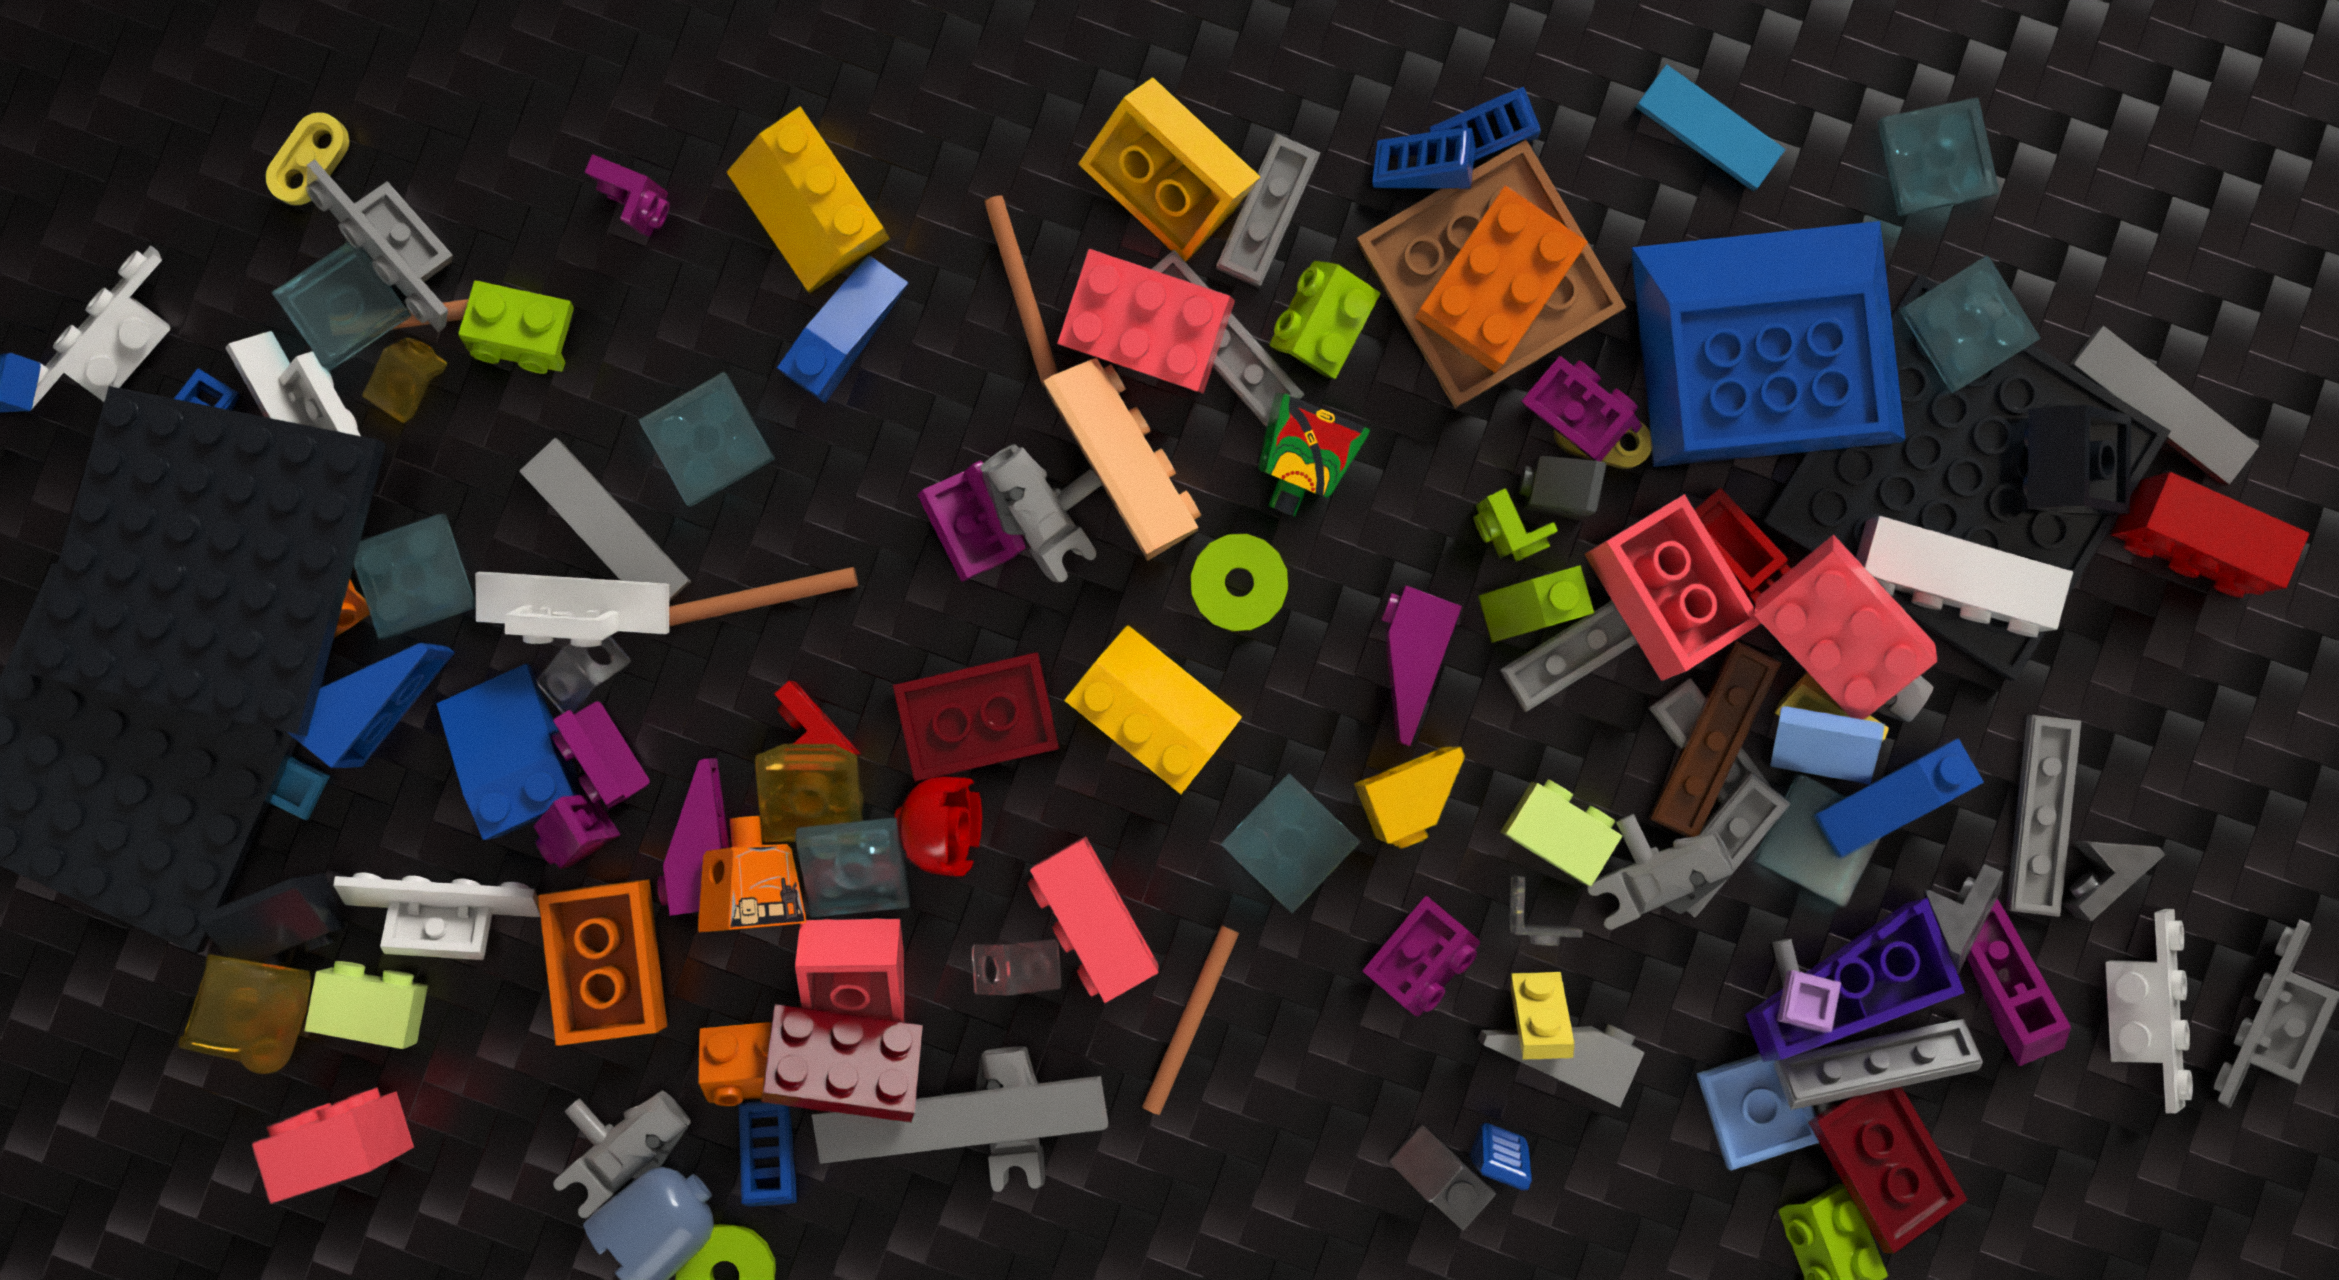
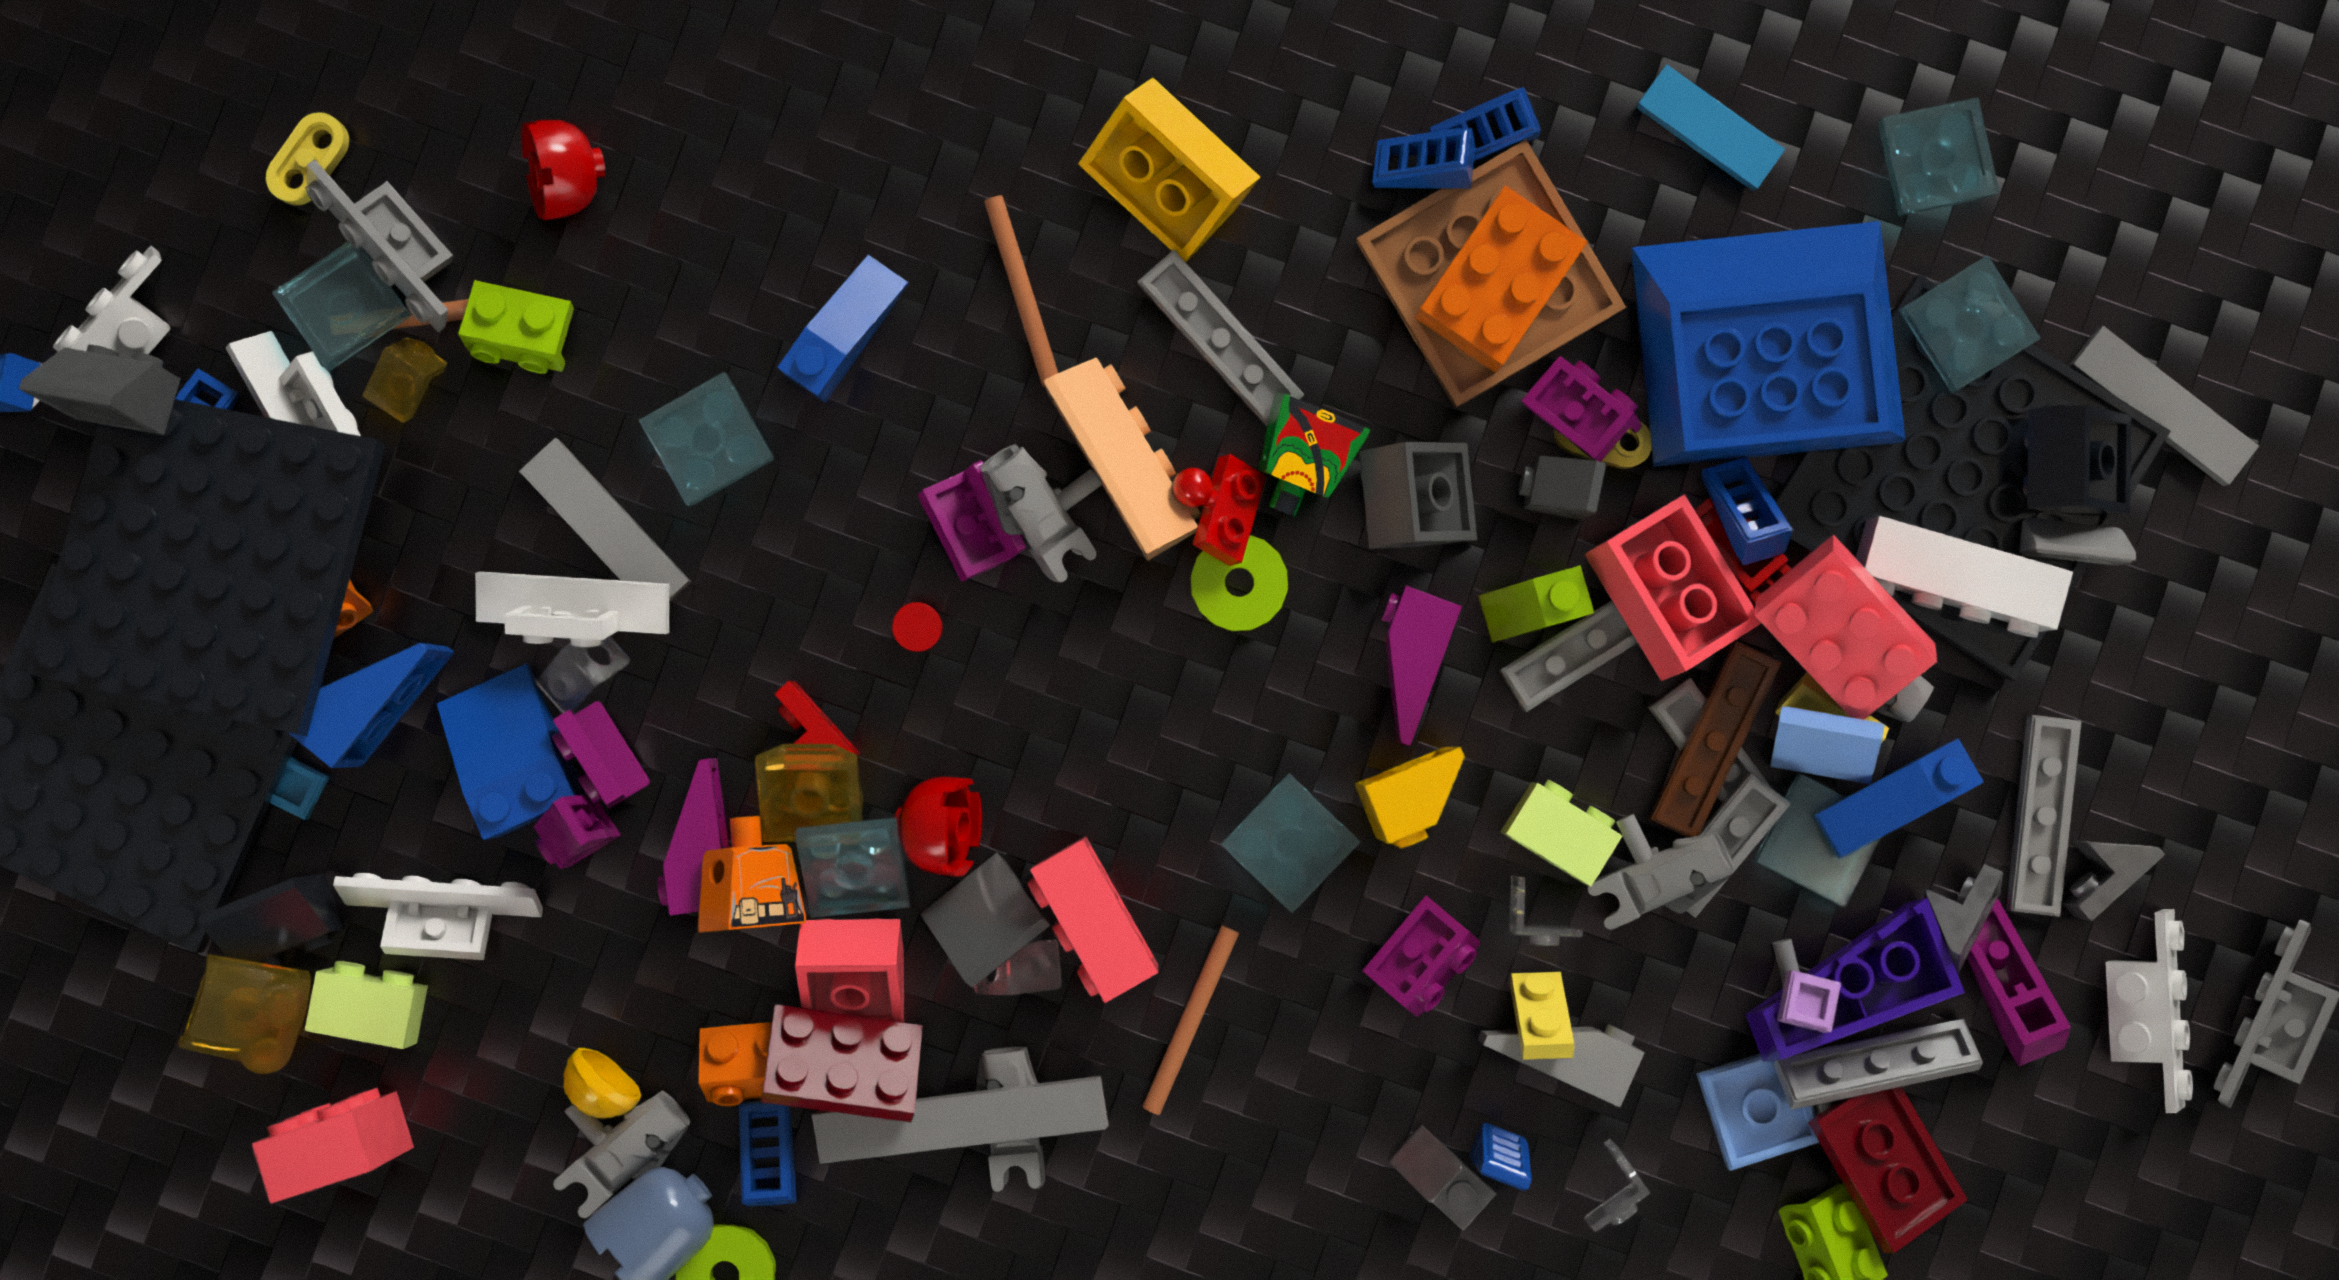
clear light blue plate [354,514,476,639] -> none
orange brick [538,879,667,1046] -> none
magenta bracket [585,154,670,237] -> none
nougat bar [669,567,858,627] -> none
yellow slope [726,106,890,294] -> none
dark red plate [893,652,1060,782] -> none
coral brick [1057,249,1235,394] -> none
yellow slope [1064,625,1242,794] -> none
light grey tile [1216,133,1320,288] -> none
lime bracket [1269,261,1381,379] -> none
lime bracket [1474,488,1558,562] -> none
red brick [2111,472,2310,598] -> none
none -> dark grey slope [19,344,180,435]
none -> red cylinder [521,120,605,221]
none -> yellow piece [563,1048,642,1119]
none -> red tile [892,602,943,652]
none -> dark grey tile [920,852,1050,988]
none -> red plate [1173,454,1267,566]
none -> dark grey slope [1359,442,1477,549]
none -> clear bracket [1584,1139,1651,1232]
none -> blue slope [1701,457,1793,565]
none -> light grey slope [2019,517,2136,566]

